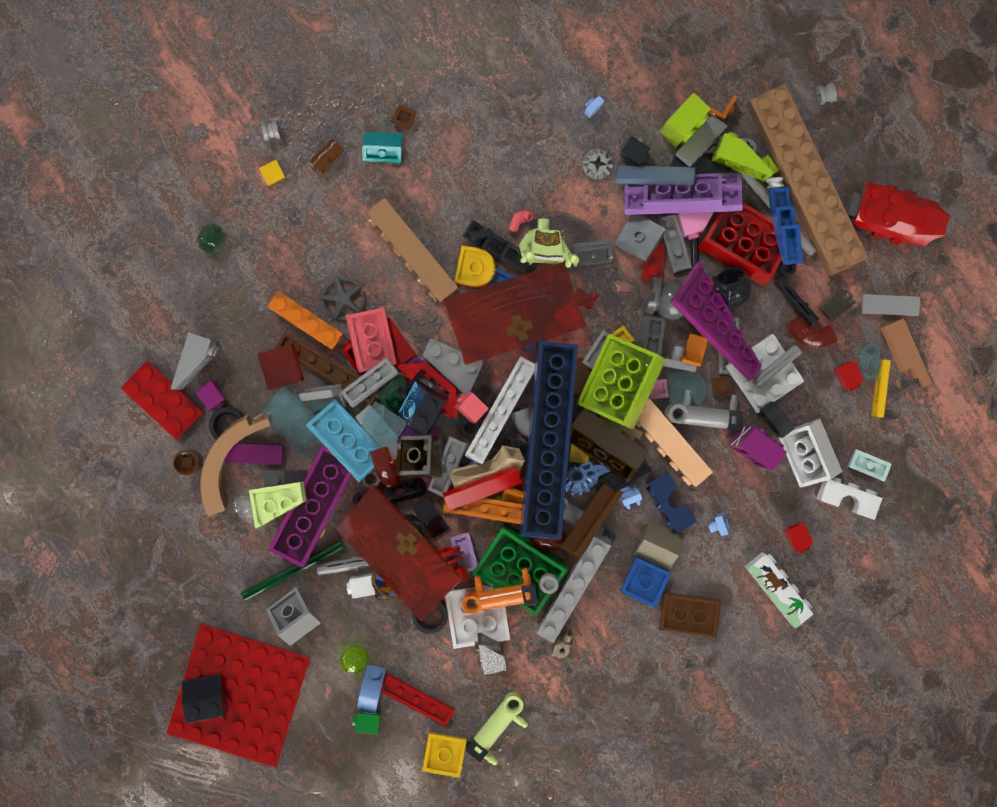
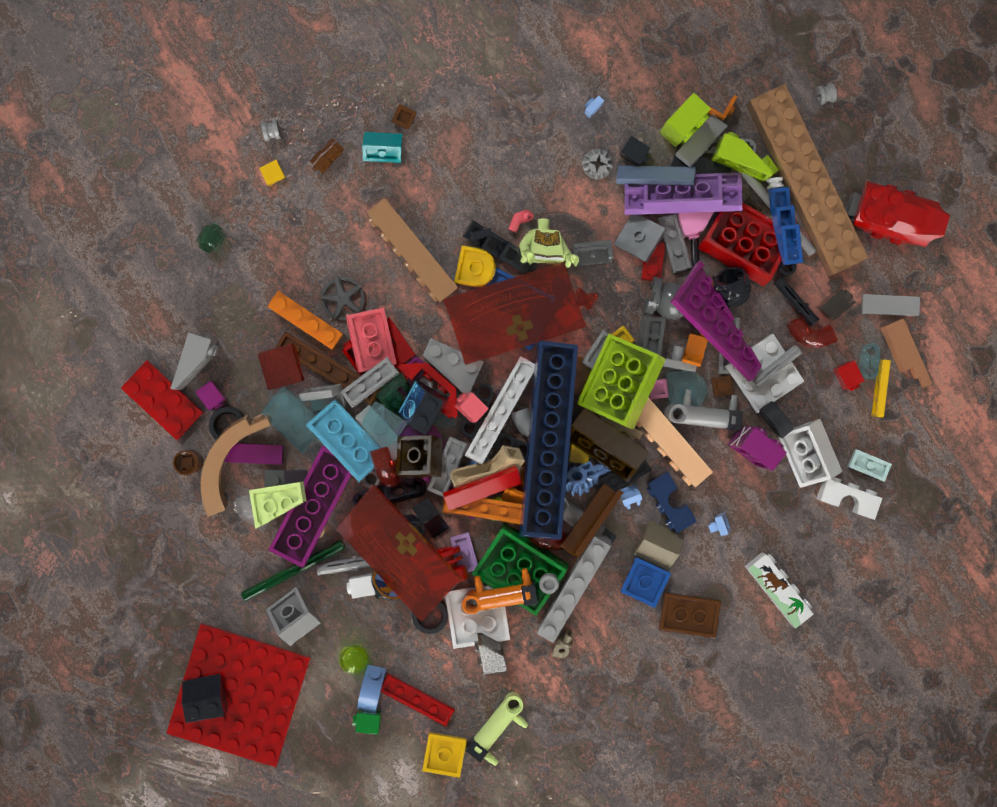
red brick [783,521,814,553] -> none

